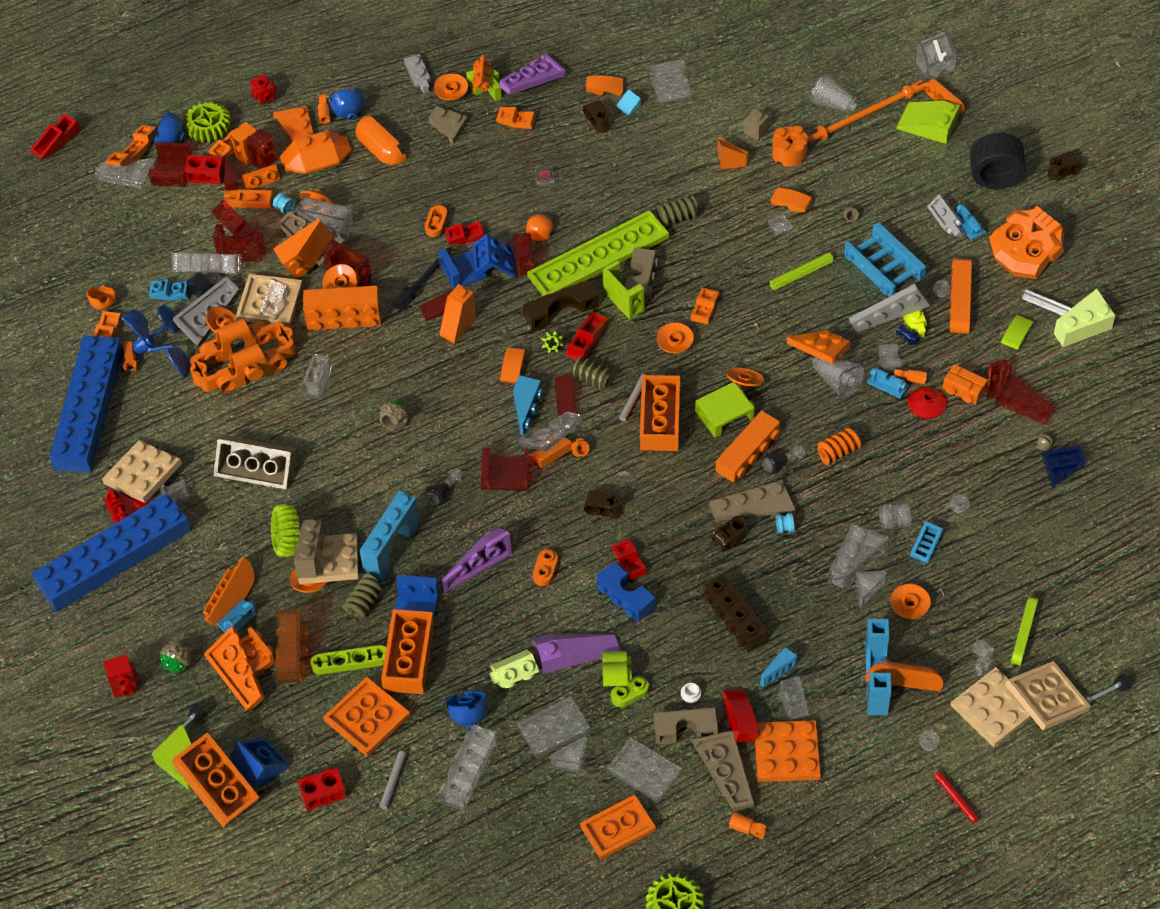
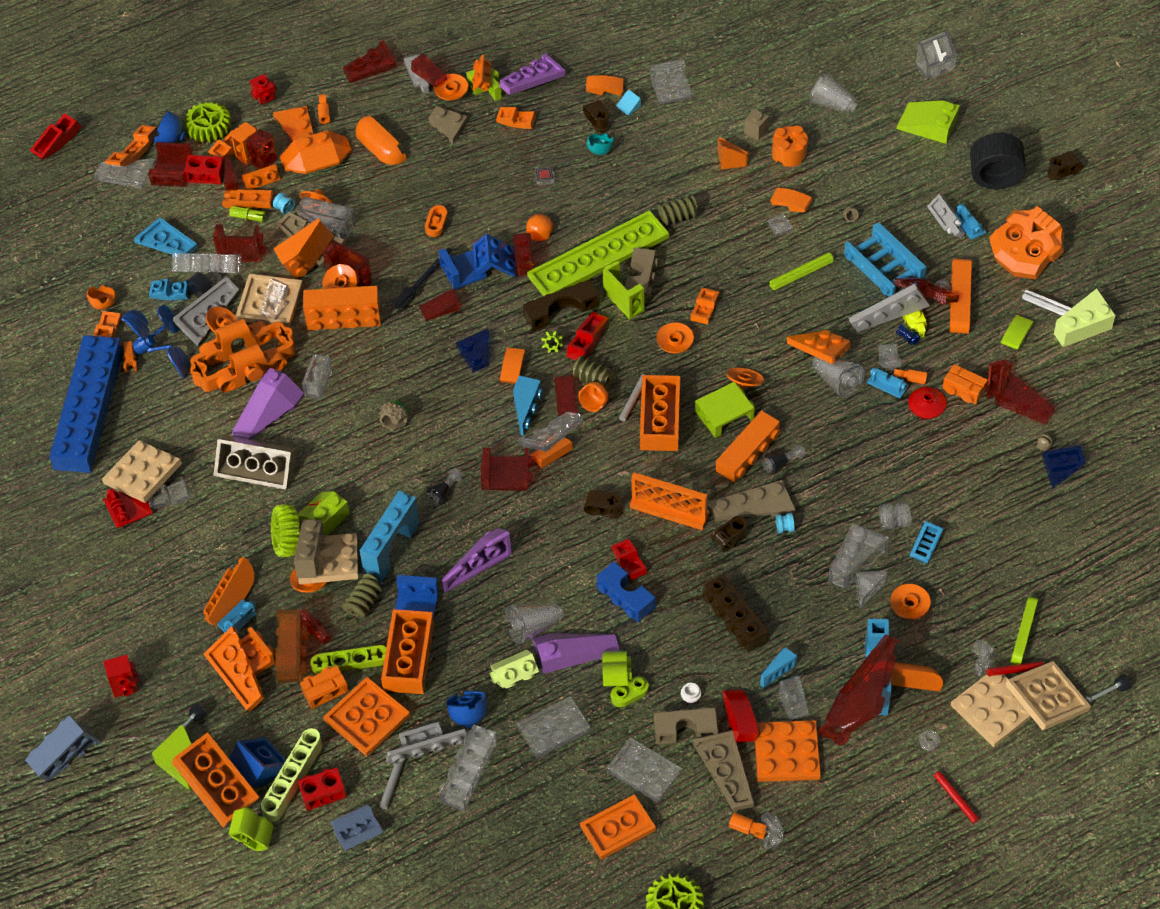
blue brick [32,493,191,612] -> none
piece [159,642,192,674] -> none
clear red panel [211,200,262,250] -> none
blue cylinder [329,88,365,120] -> none
orange slope [440,284,476,344] -> none
red slope [445,221,485,244] -> none
orange plate [533,549,558,586] -> none
clear slope [550,736,588,774] -> none
orange plate [571,438,589,457] -> none
orange bar [808,80,925,143] -> none
orange piece [817,428,861,465] -> none
orange beam [924,79,965,115] -> none
clear plate [950,494,969,513] -> none
none -> sand blue wedge [25,715,101,781]
none -> dark azure wing [134,217,198,259]
none -> lime brick [228,807,274,852]
none -> lime axle [229,206,266,223]
none -> medium lavender wedge [232,368,304,440]
none -> yellowish green beam [261,728,322,823]
none -> lime slope [297,491,350,536]
none -> clear red pin [297,609,332,645]
none -> orange brick [300,665,349,709]
none -> sand blue bracket [331,804,383,851]
none -> clear red wing [343,40,397,83]
none -> light grey bracket [386,722,467,764]
none -> clear red slope [411,54,448,88]
none -> clear blue wing [456,329,489,373]
none -> clear cone [506,603,564,644]
none -> orange hair [578,382,608,412]
none -> teal hair [587,133,614,155]
none -> orange fence [630,472,709,530]
none -> clear bracket [761,811,784,850]
none -> clear red windscreen [819,635,899,746]
none -> clear red wing [893,278,960,305]
none -> red bar [987,661,1044,677]

